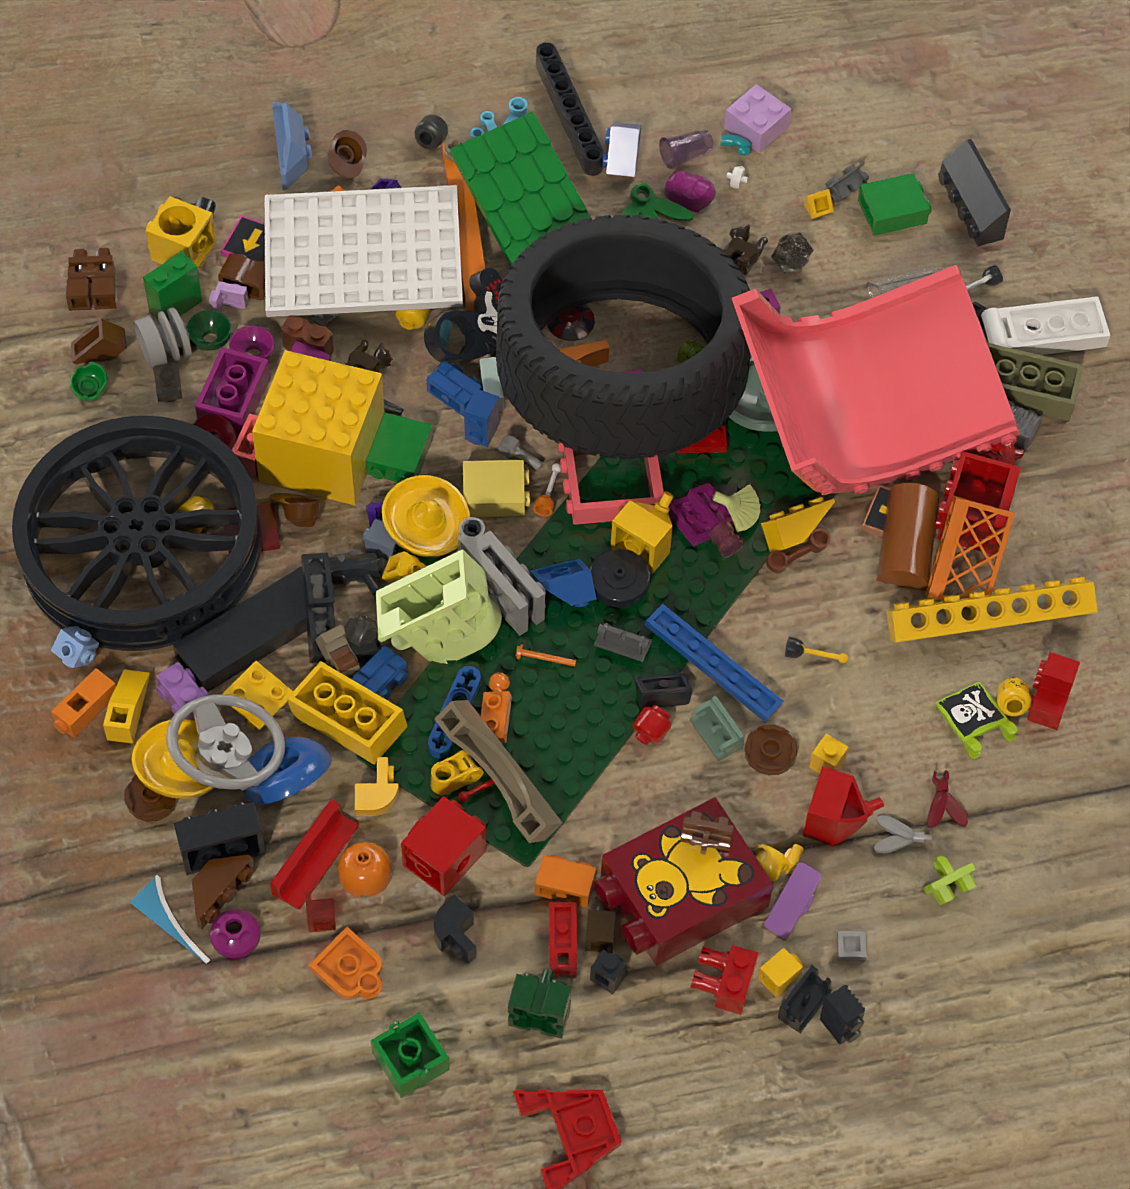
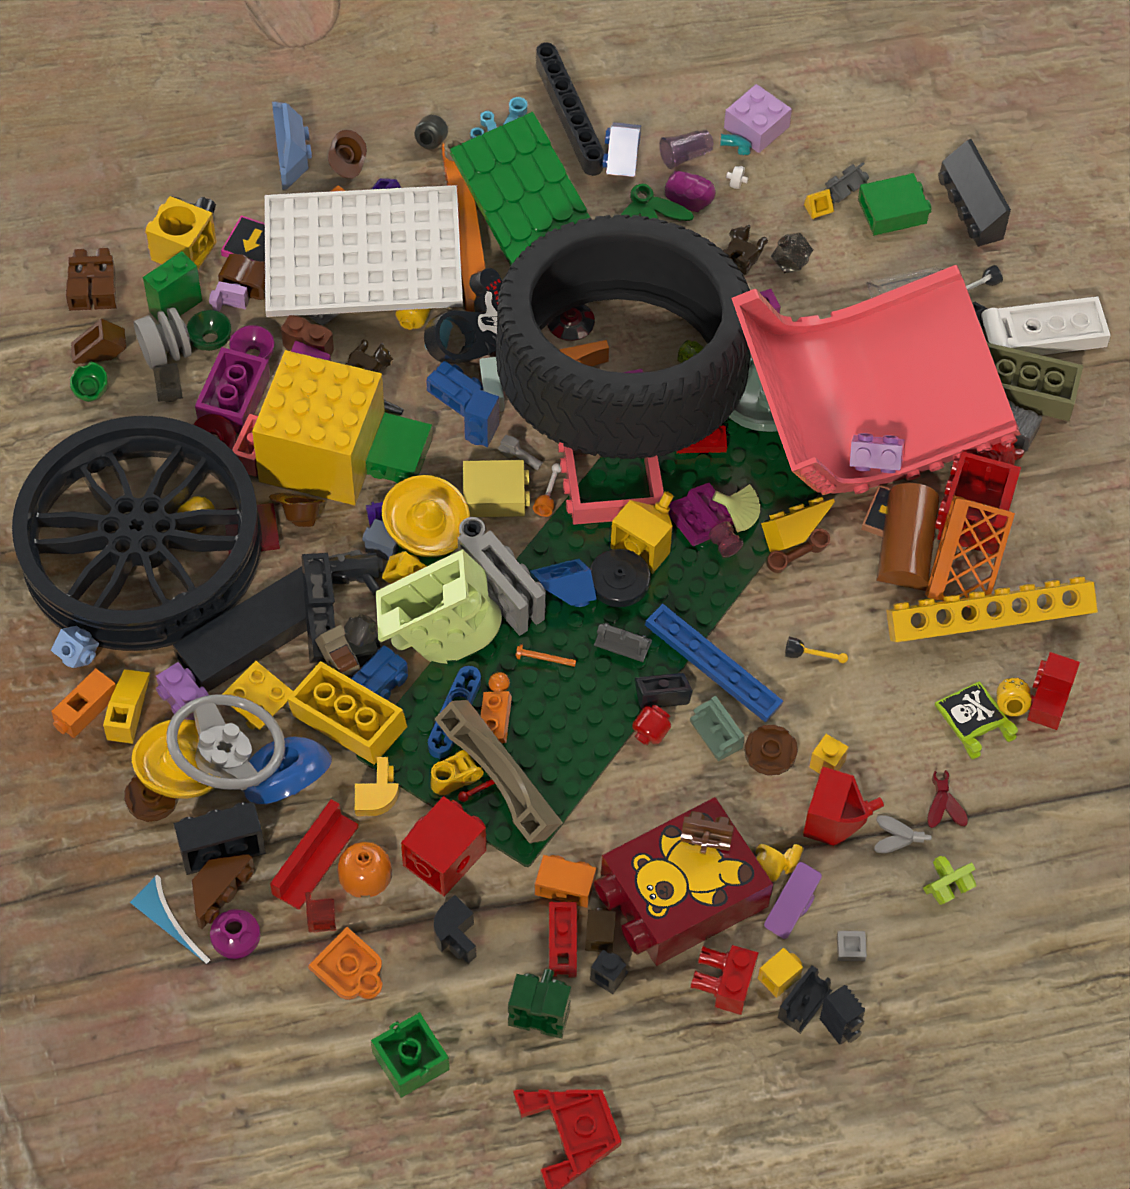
none -> medium lavender brick [850,433,904,473]

